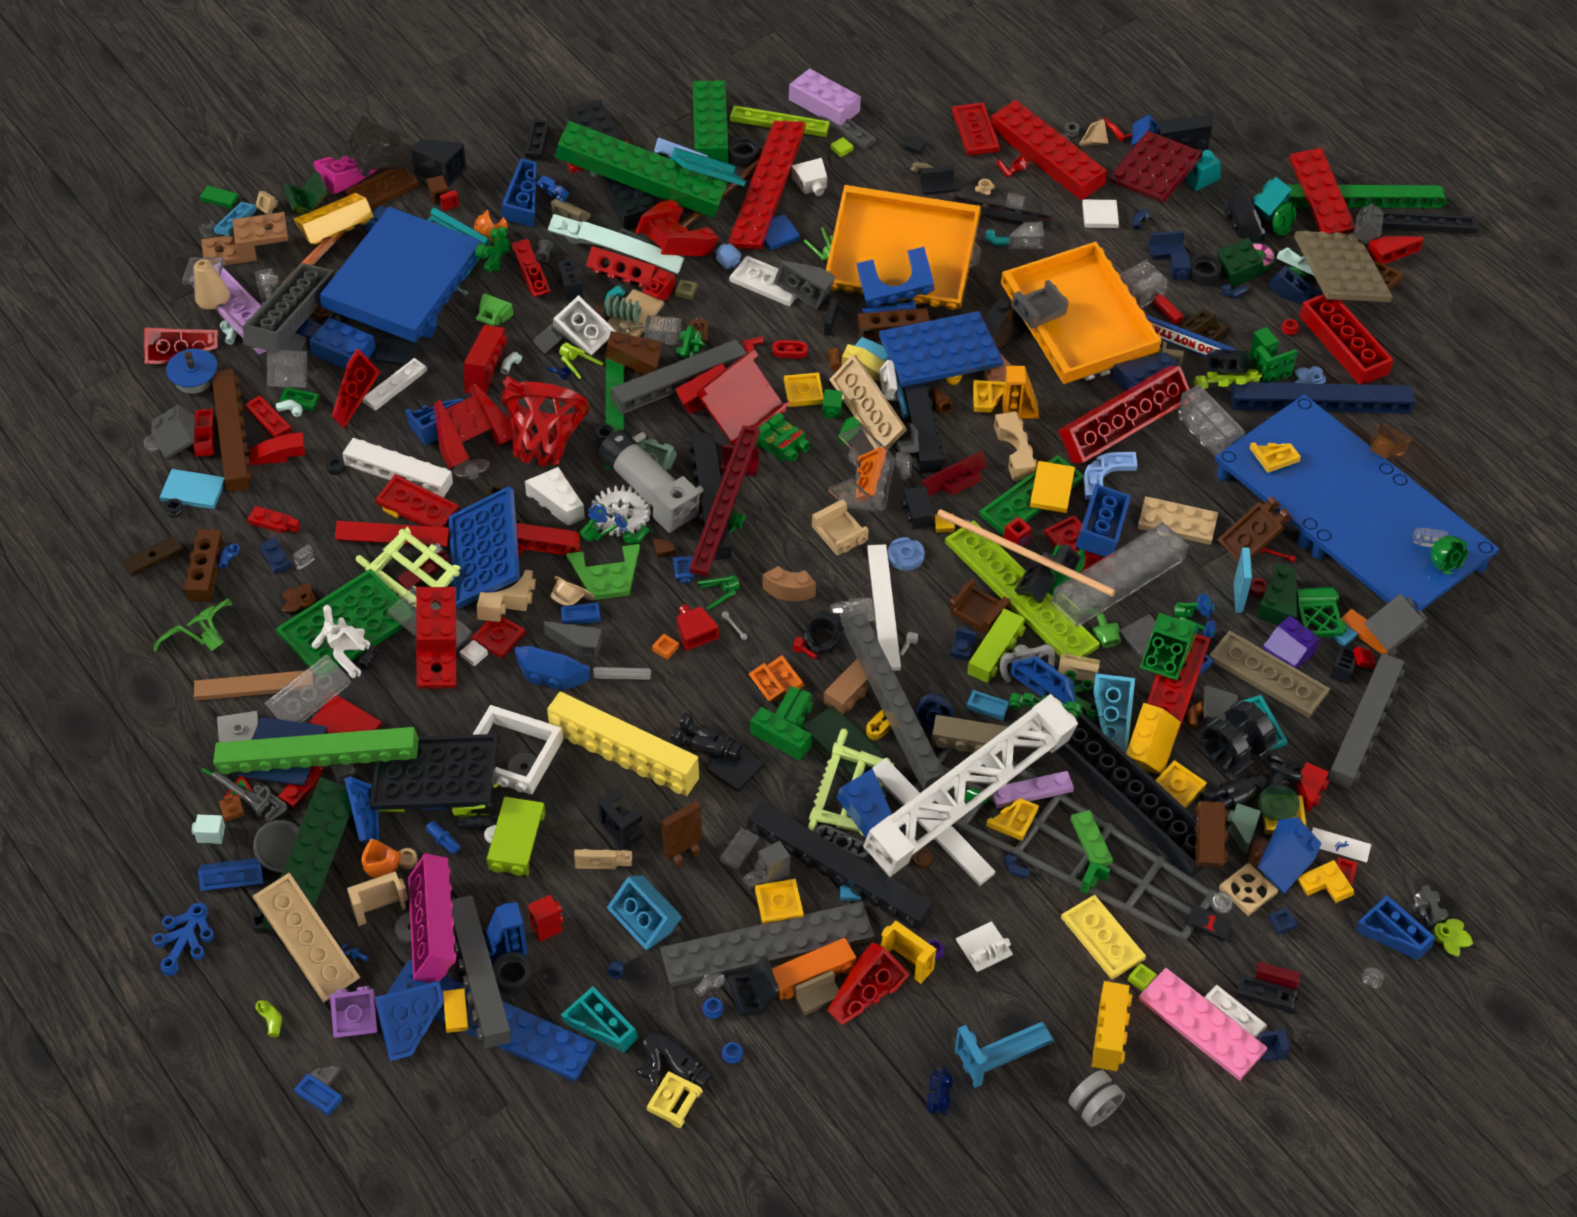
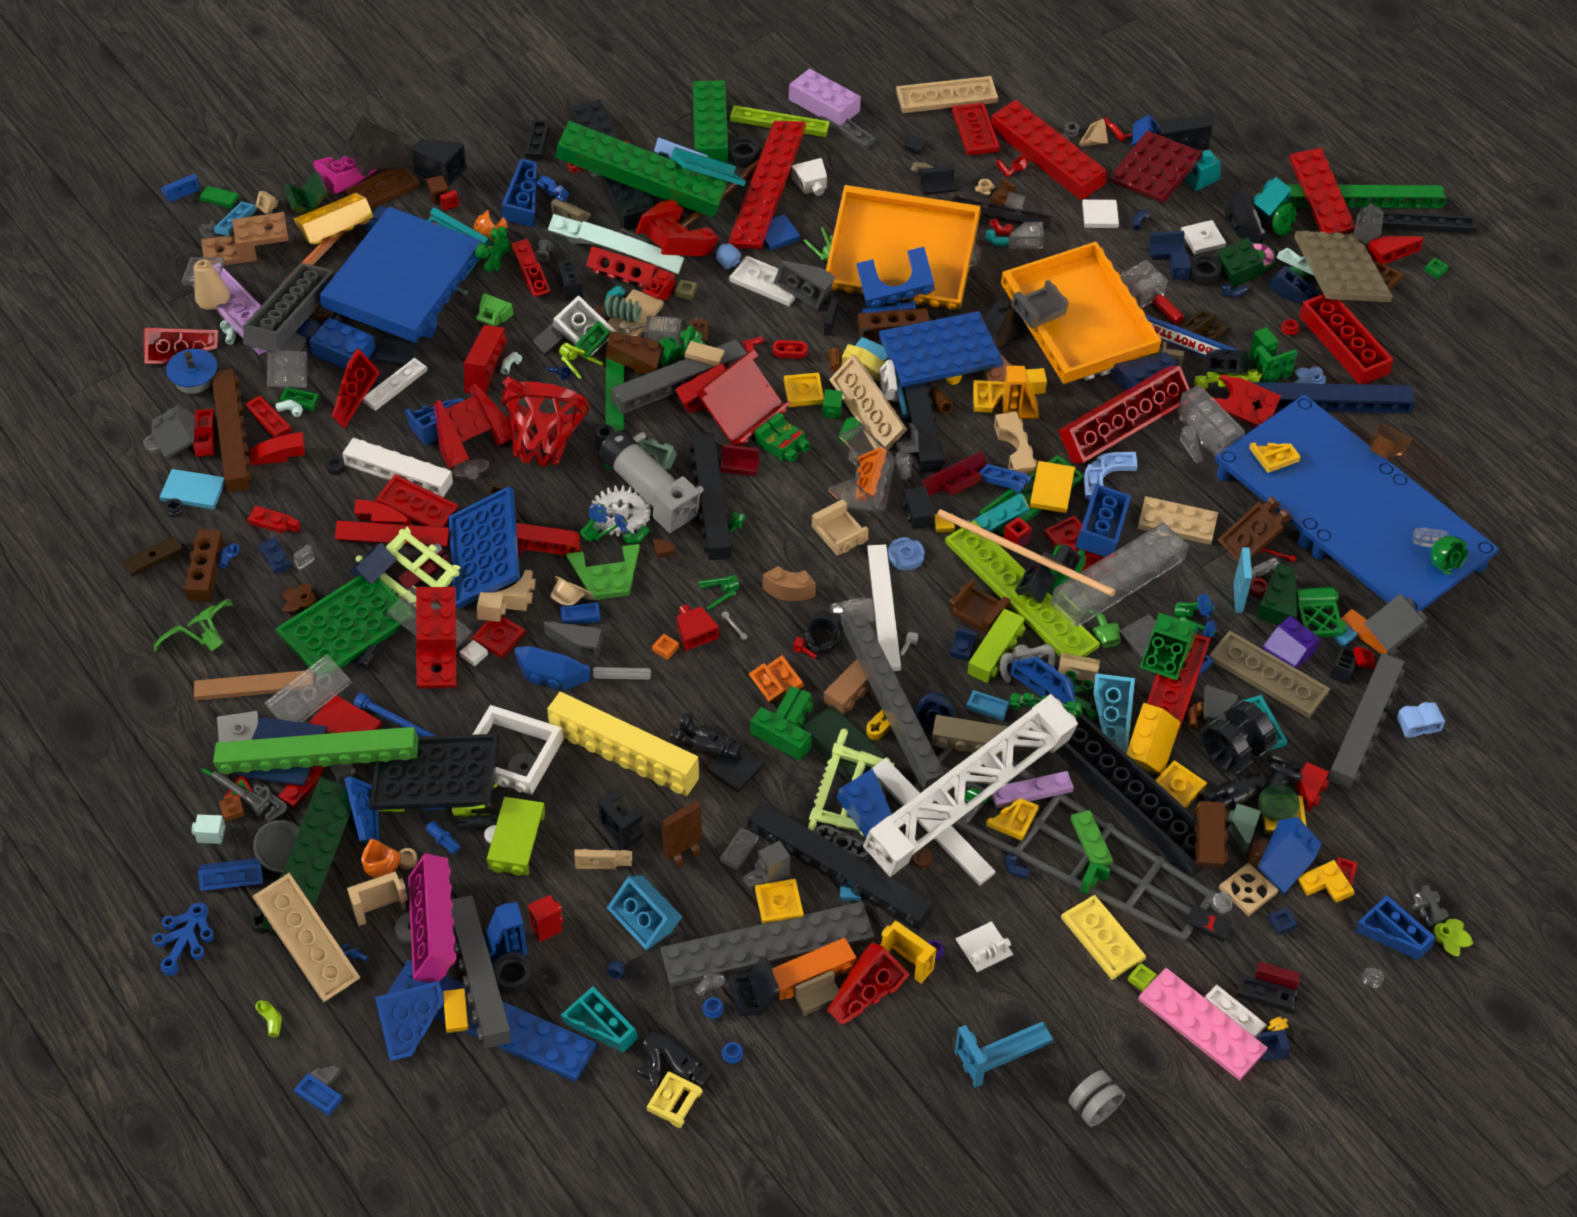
clear brick [254,268,279,305] -> none
white piece [312,605,370,678] -> none
medium lavender plate [330,986,378,1038] -> none
white wedge [525,467,585,526] -> none
blue bracket [673,556,695,584] -> none
dark red plate [689,425,760,577] -> none
lime tile [830,137,854,157] -> none
clear blue hinge [926,1066,953,1116] -> none
yellow wedge [1091,981,1132,1071] -> none
white sticker [1312,827,1371,862] -> none
none -> blue panel [161,174,200,203]
none -> dark blue panel [350,543,396,584]
none -> red slope [354,499,413,525]
none -> blue piece [354,692,436,737]
none -> green slope [574,320,610,358]
none -> green bracket [659,337,683,367]
none -> tan tile [685,341,725,366]
none -> tan plate [896,76,998,113]
none -> teal plate [973,493,1031,532]
none -> blue plate [979,464,1031,493]
none -> reddish brown bracket [990,178,1016,206]
none -> red arm [990,219,1013,236]
none -> yellow brick [1026,368,1047,394]
none -> clear tile [1180,426,1202,463]
none -> white plate [1181,220,1226,255]
none -> red brick [1209,374,1281,428]
none -> light grey axle [1251,558,1279,580]
none -> yellow plate [1267,1016,1288,1031]
none -> light blue brick [1397,702,1445,737]
none -> green tile [1424,258,1449,279]

